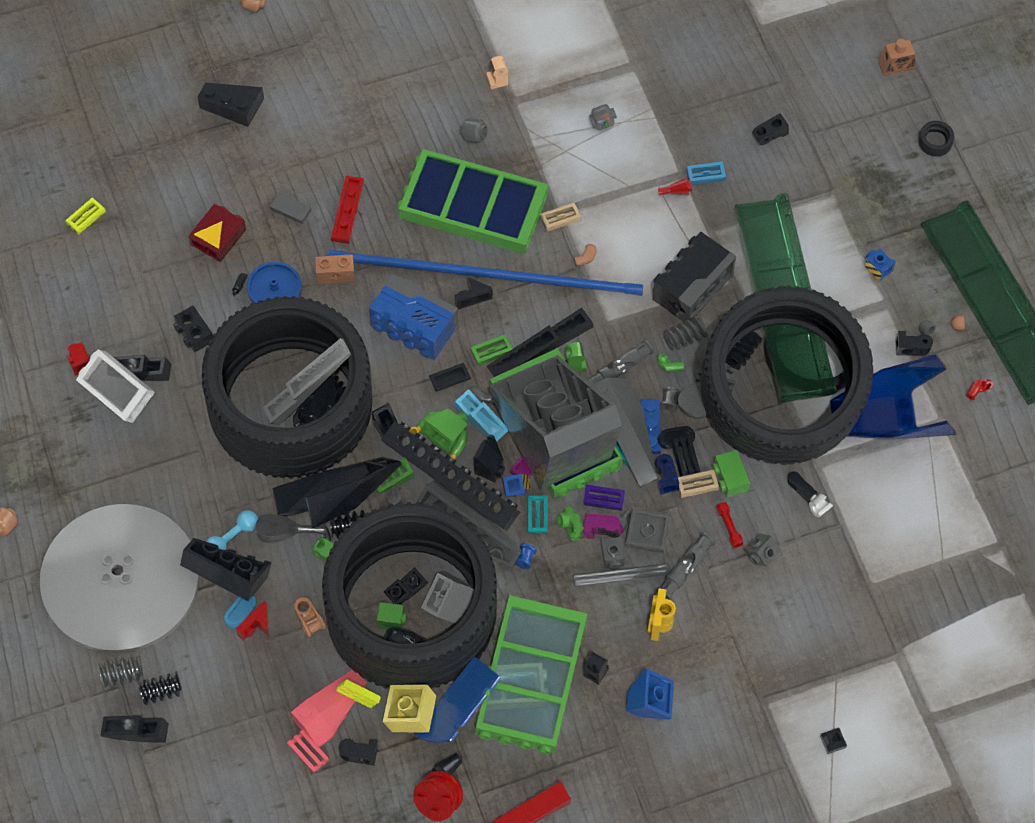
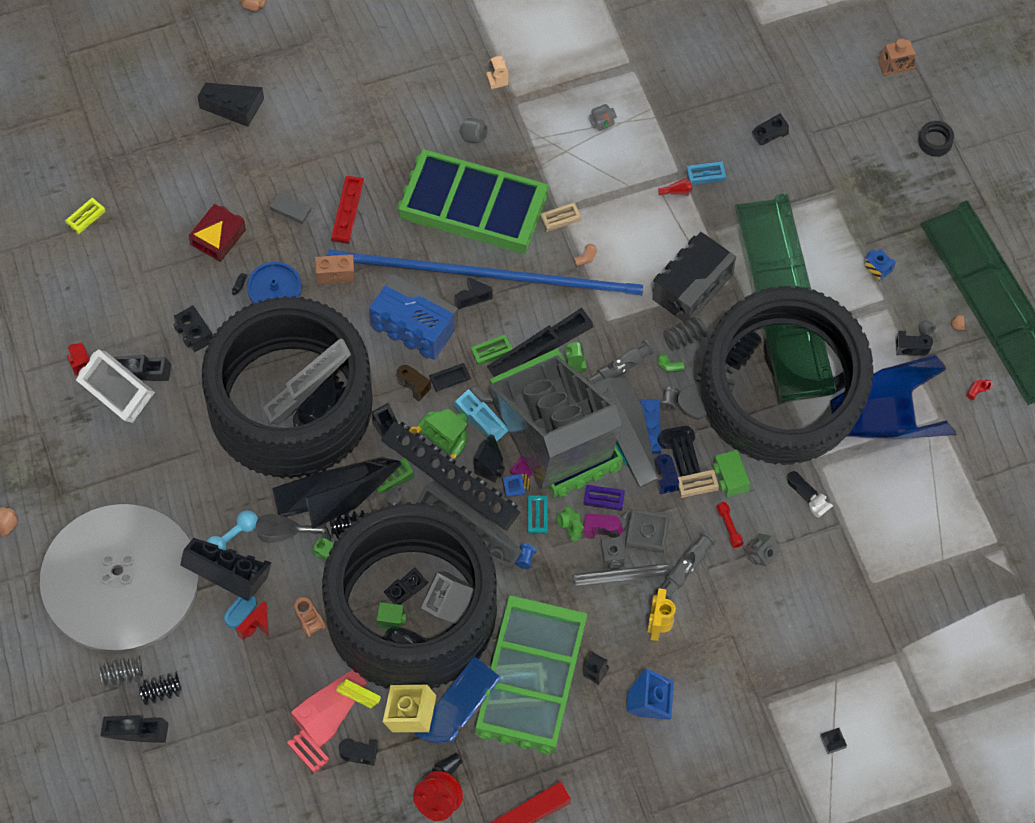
none -> dark brown leg [397,365,431,402]

